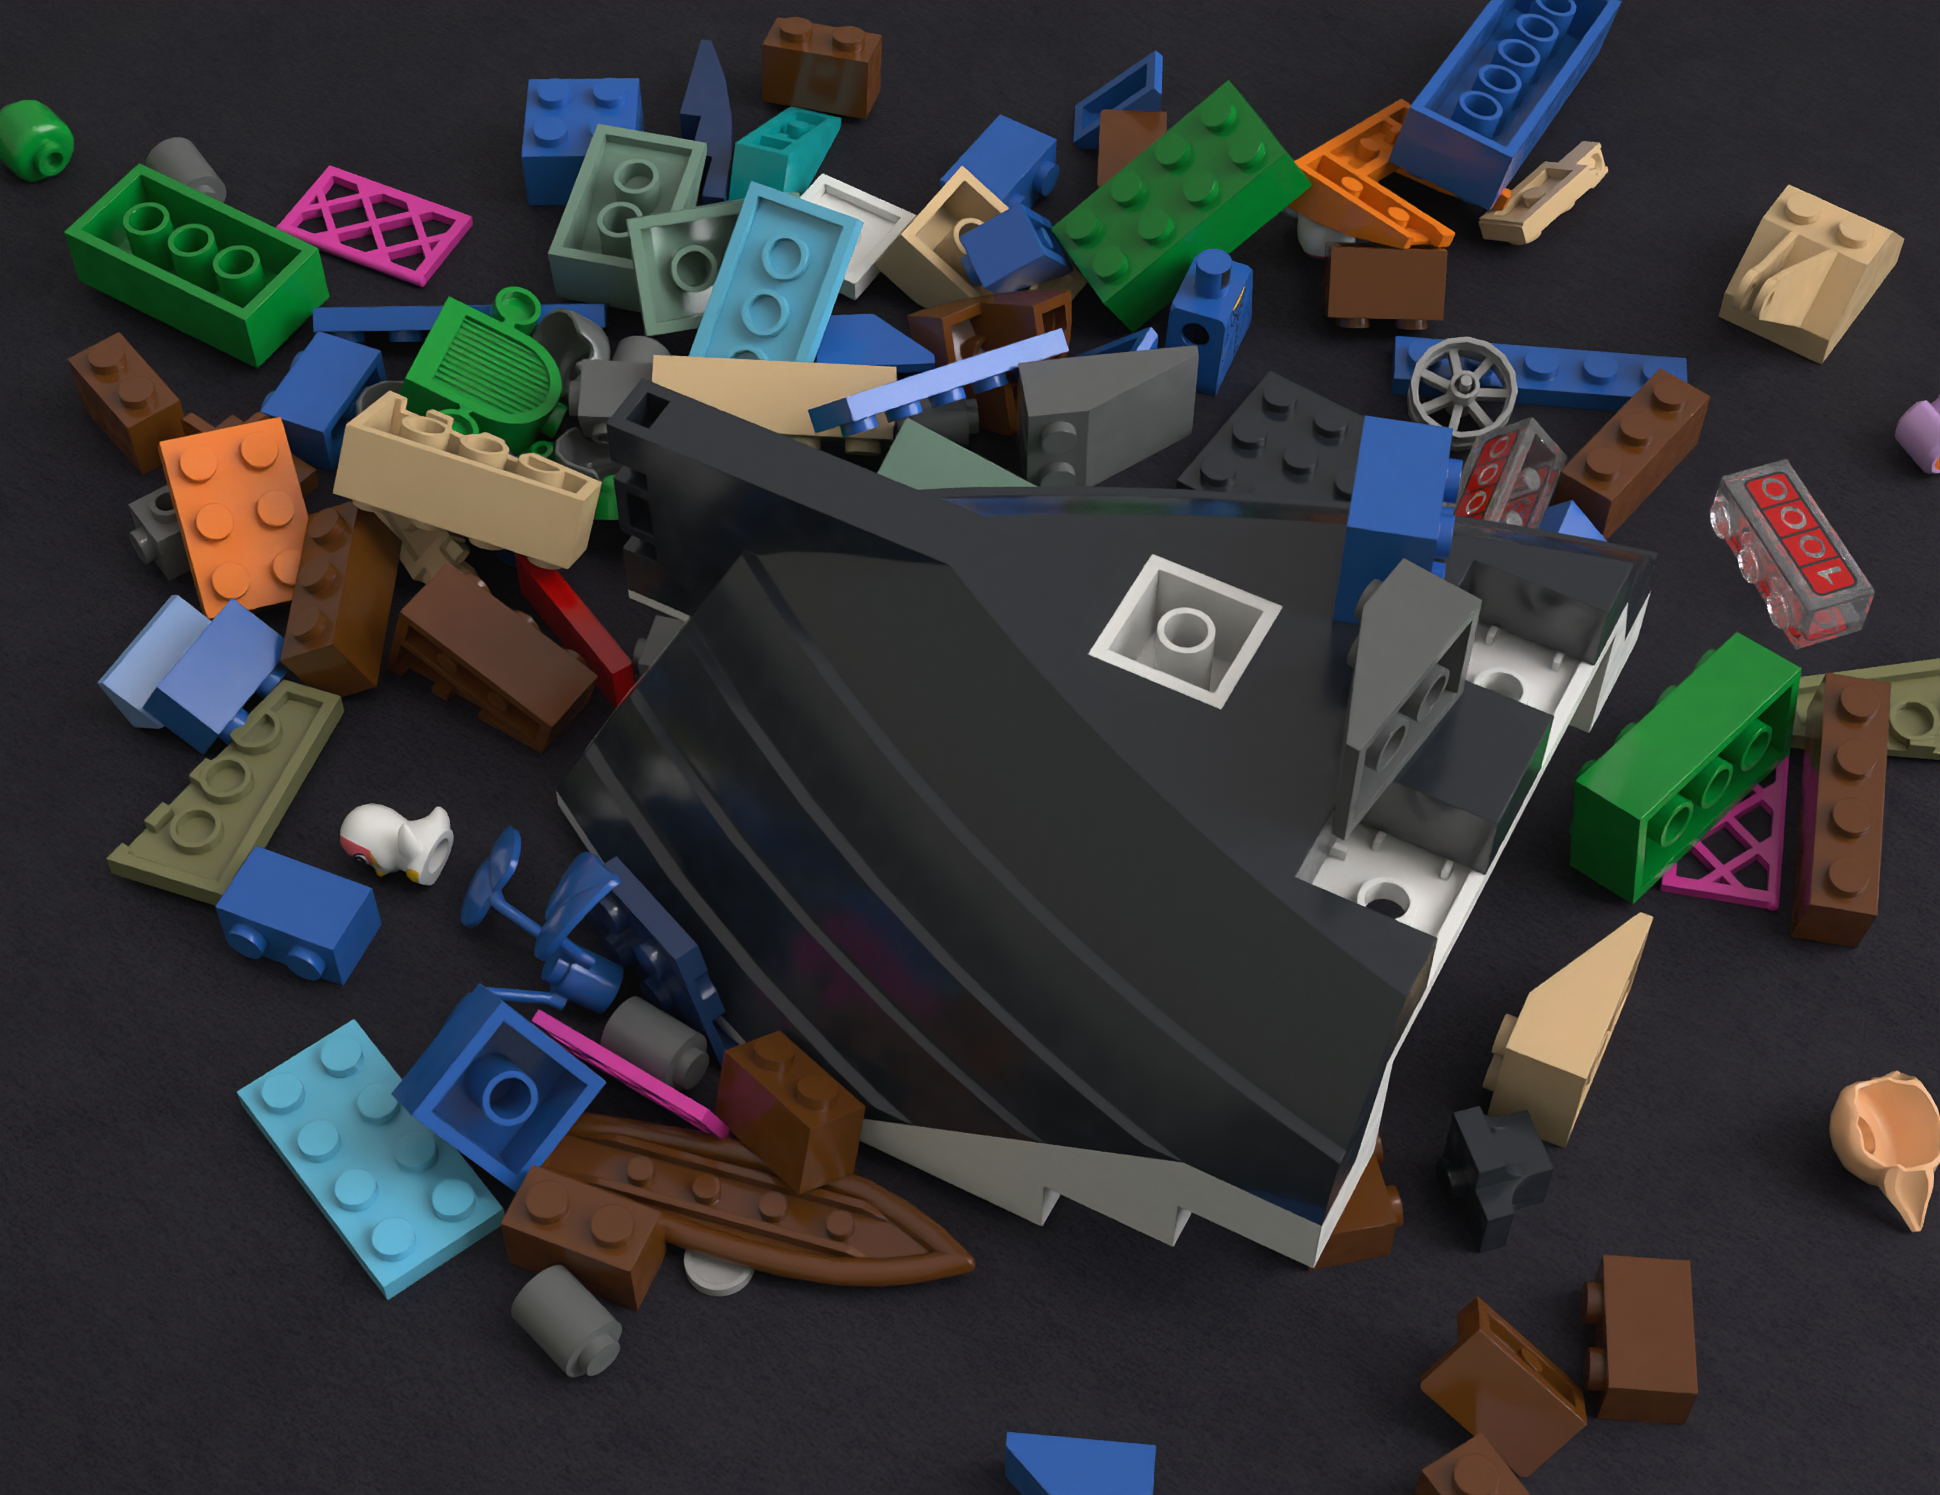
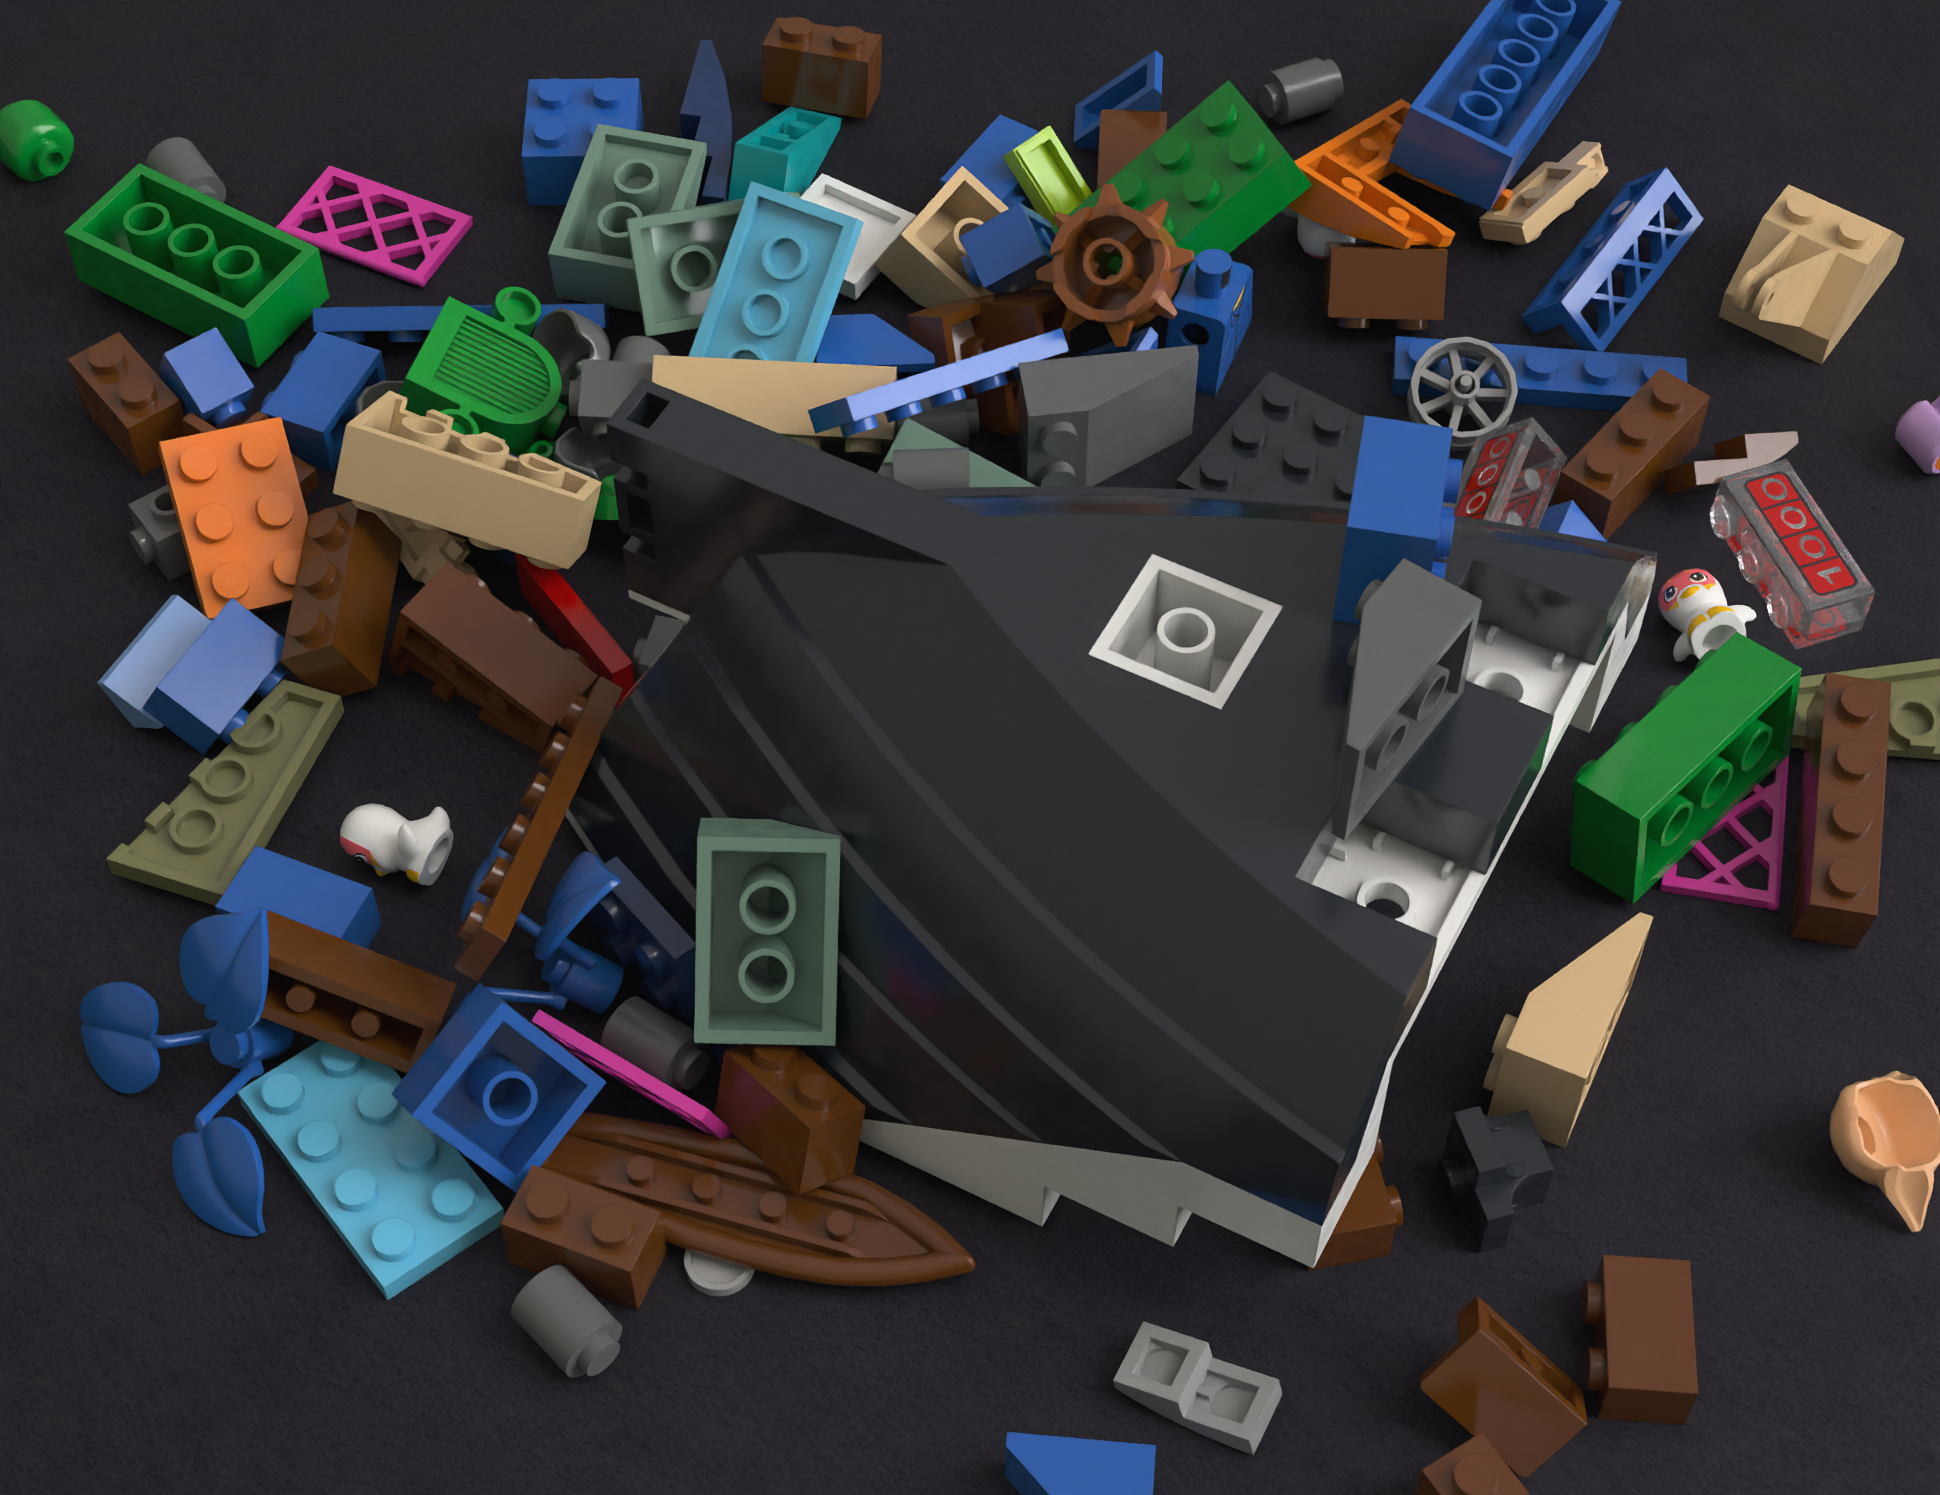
none -> blue plant [79,908,293,1237]
none -> slope [158,327,254,430]
none -> reddish brown brick [261,910,457,1073]
none -> reddish brown plate [453,676,623,982]
none -> sand green slope [694,818,841,1046]
none -> dark grey brick [881,447,970,490]
none -> lime tile [1002,125,1092,226]
none -> dark orange brick [1036,183,1195,347]
none -> light grey slope [1113,1321,1283,1455]
none -> dark grey brick [1259,57,1344,125]
none -> blue fence [1521,167,1704,352]
none -> white animal [1658,568,1756,662]
none -> slope [1664,431,1799,494]

